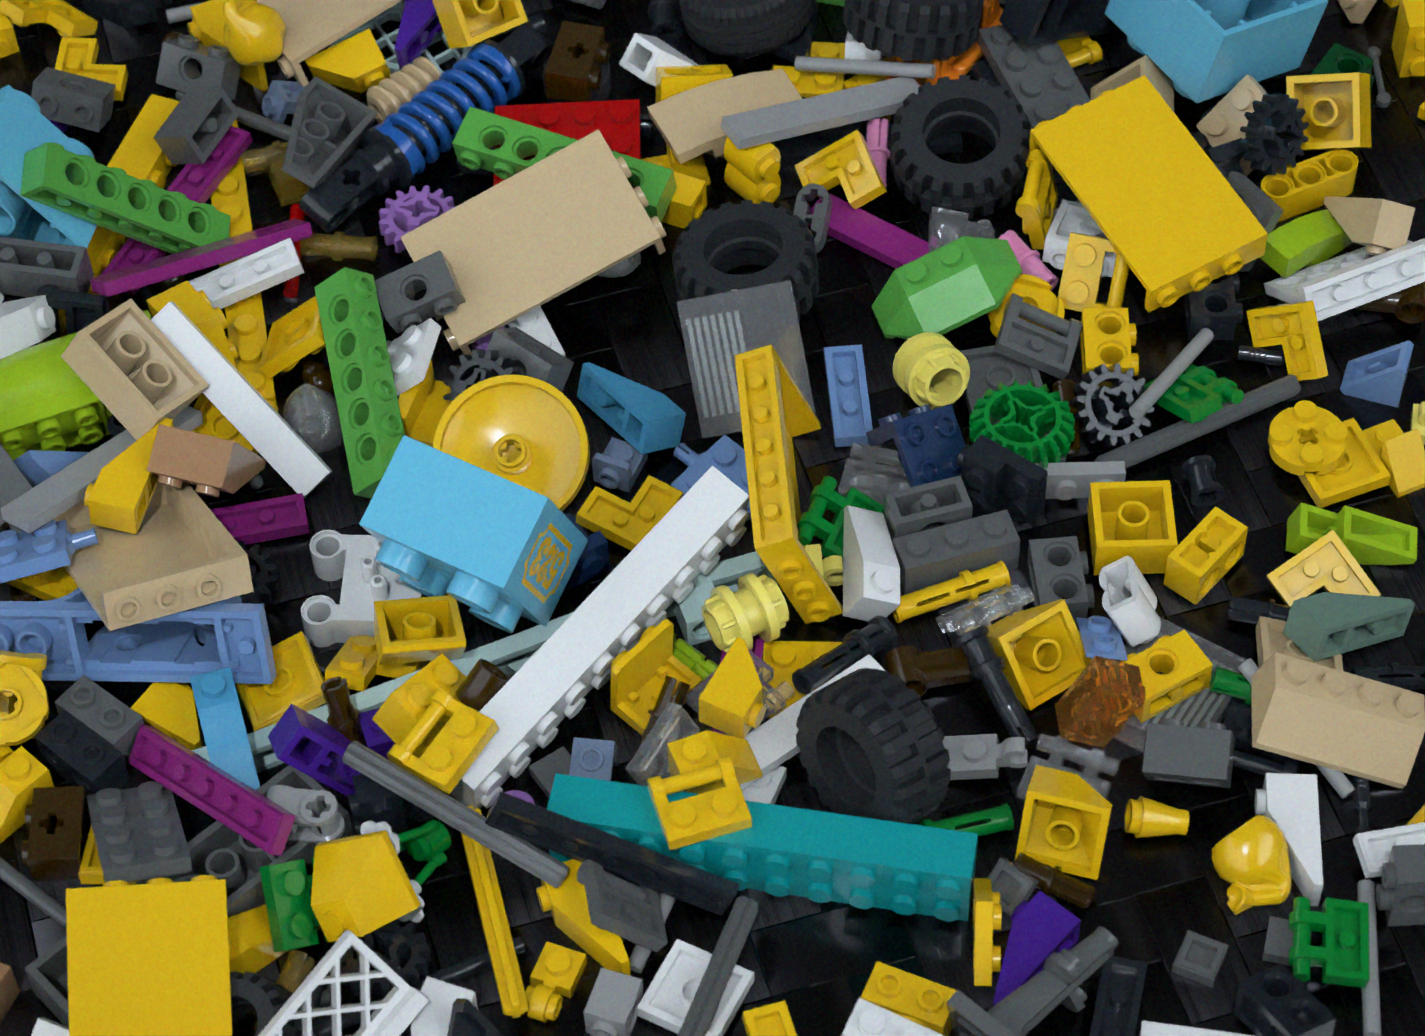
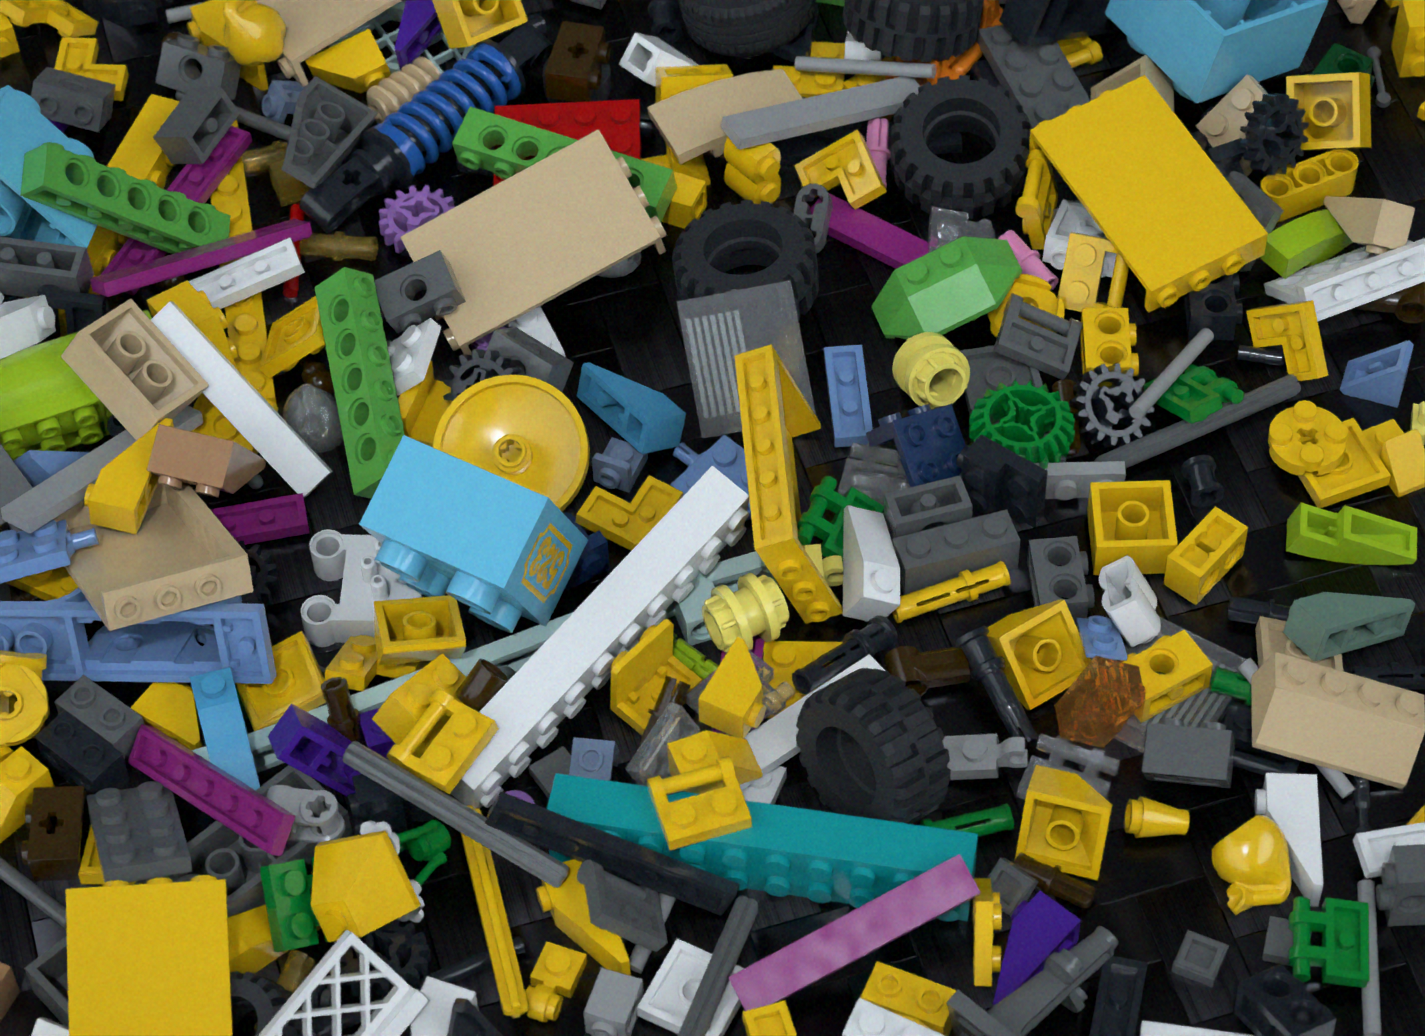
clear plate [936,584,1034,636] -> none
yellow plate [1266,530,1381,606] -> none
none -> magenta tile [728,854,981,1011]

